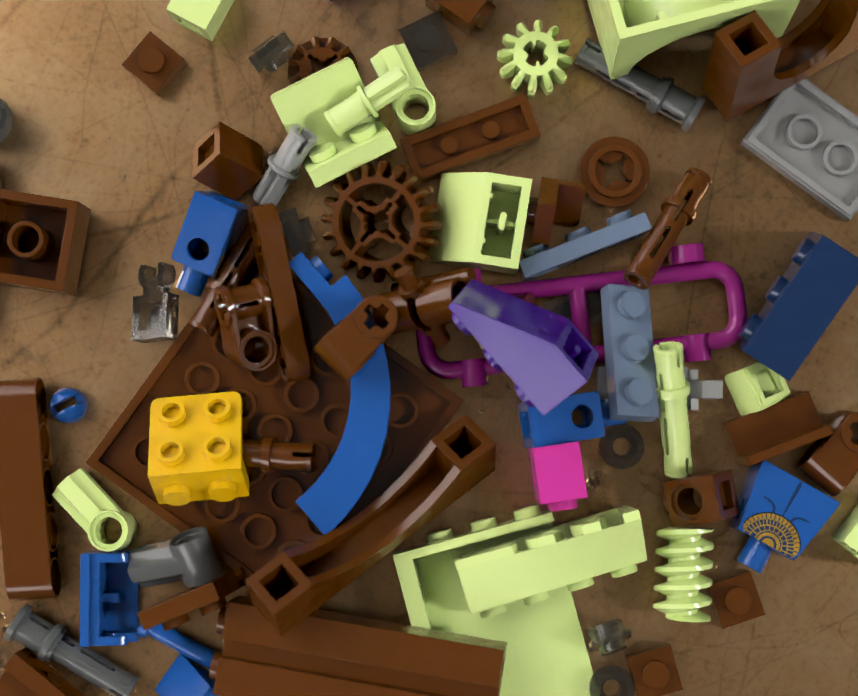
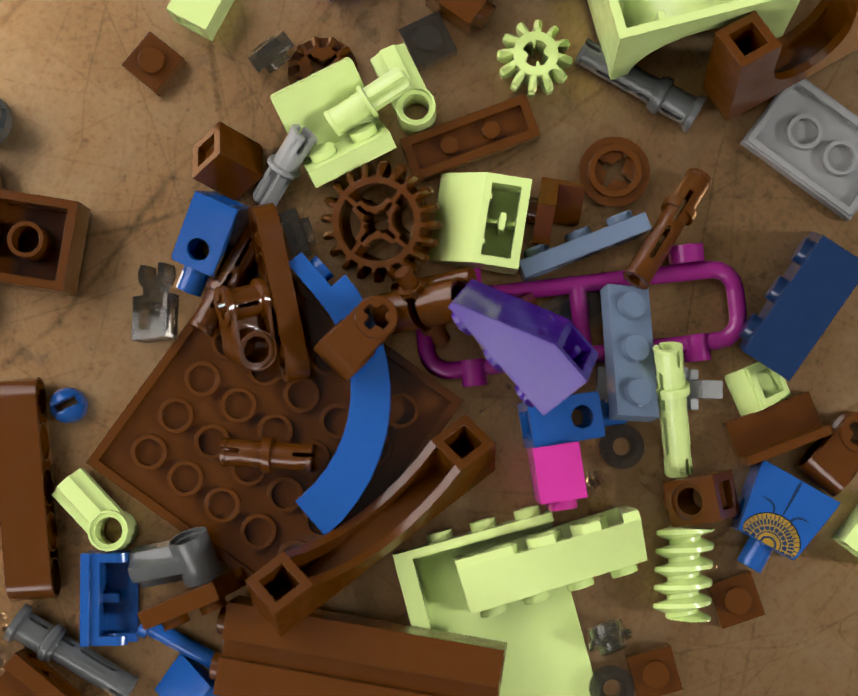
yellow bracket [148,391,249,506] -> none

